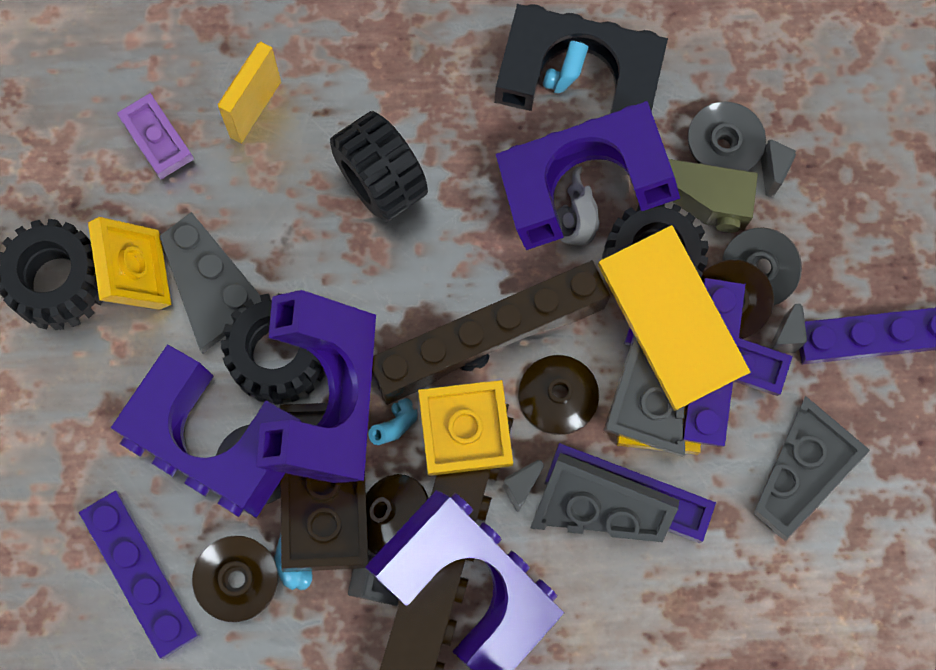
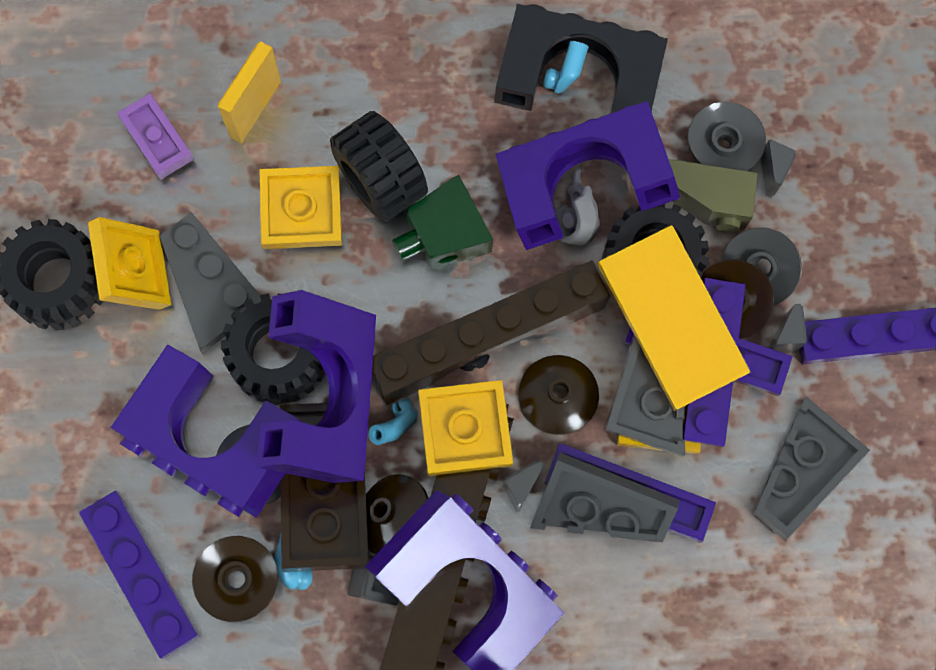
none -> yellow plate [259,166,342,249]
none -> dark green torso [392,175,493,269]

